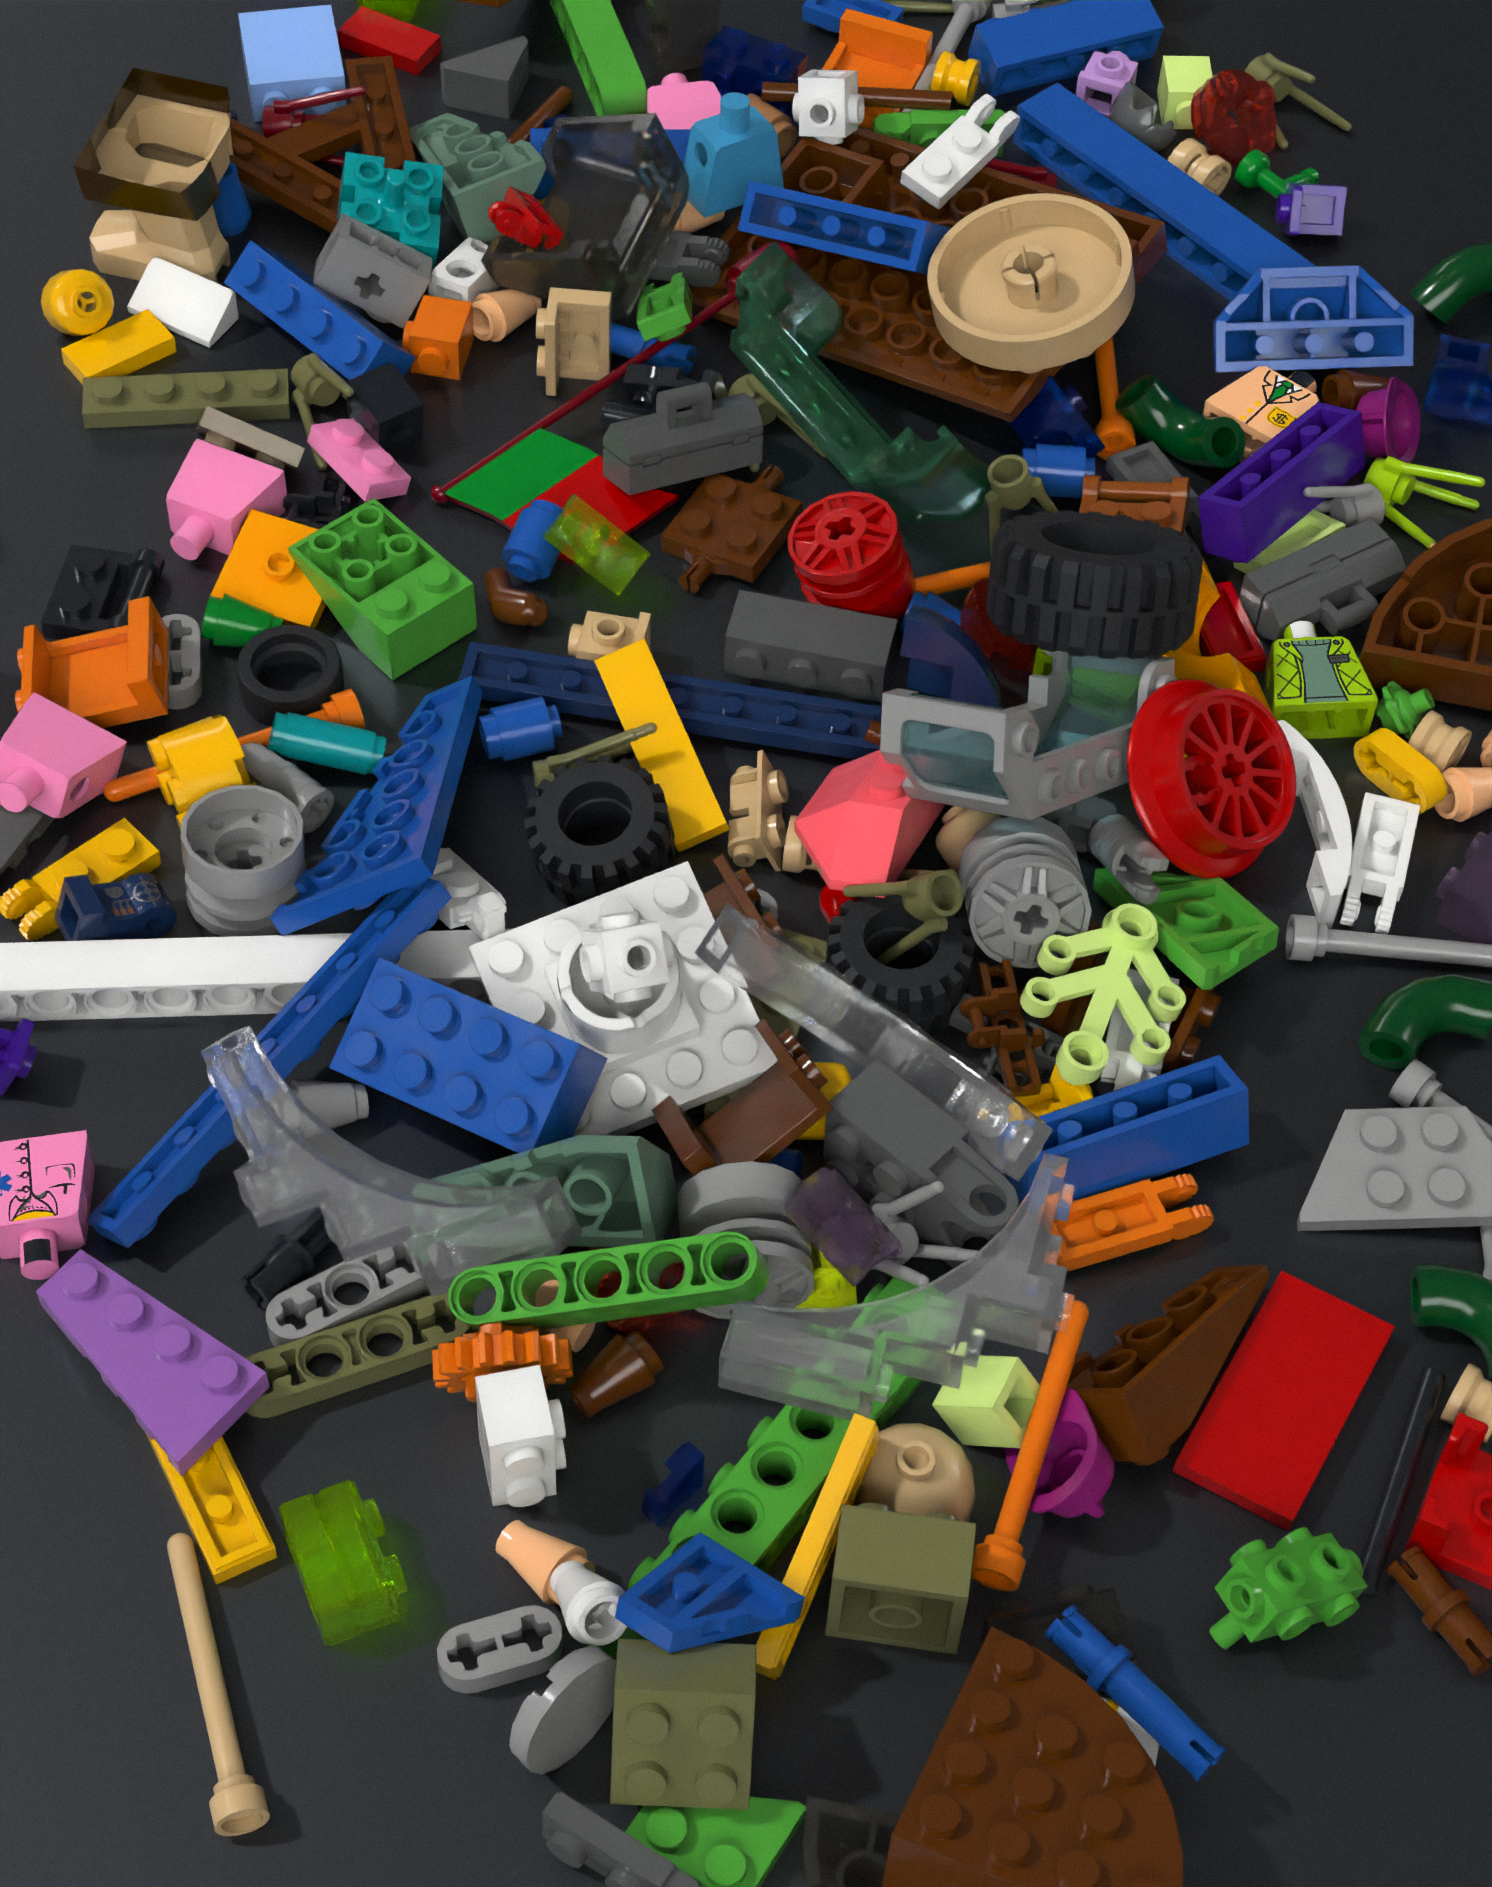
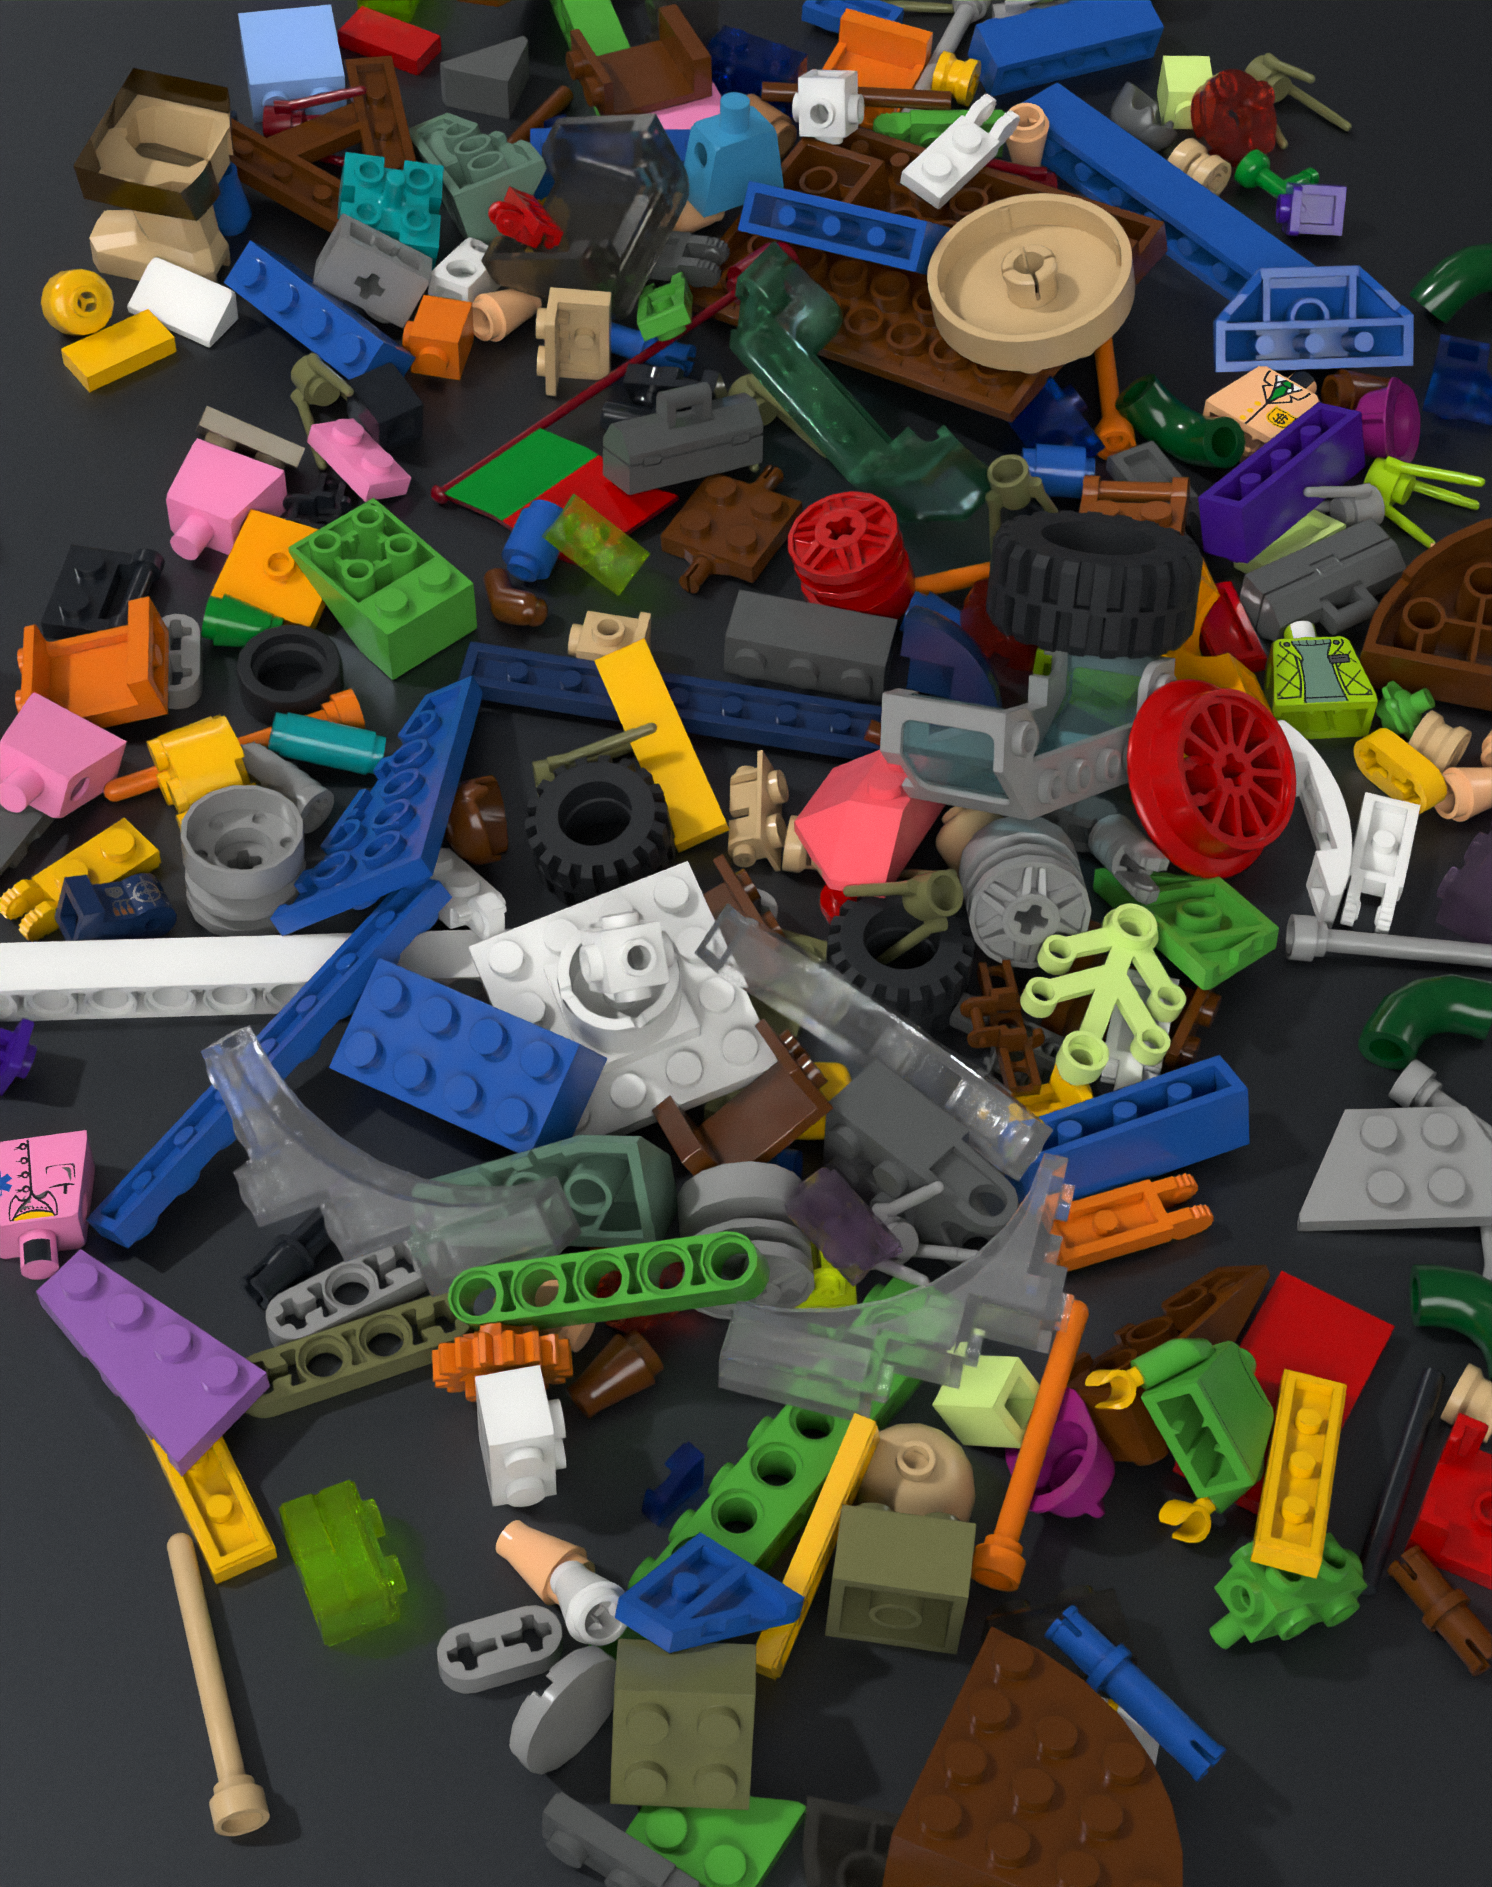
olive plate [82,368,291,429] -> none
light grey cone [276,1079,369,1139] -> none
blue brick [478,696,563,762] -> none
lavender brick [1076,51,1138,119] -> none
none -> reddish brown hair [444,775,508,865]
none -> reddish brown panel [566,4,712,124]
none -> light nougat cone [1006,103,1049,167]
none -> bright green torso [1085,1338,1274,1543]
none -> yellow tile [1250,1369,1347,1579]

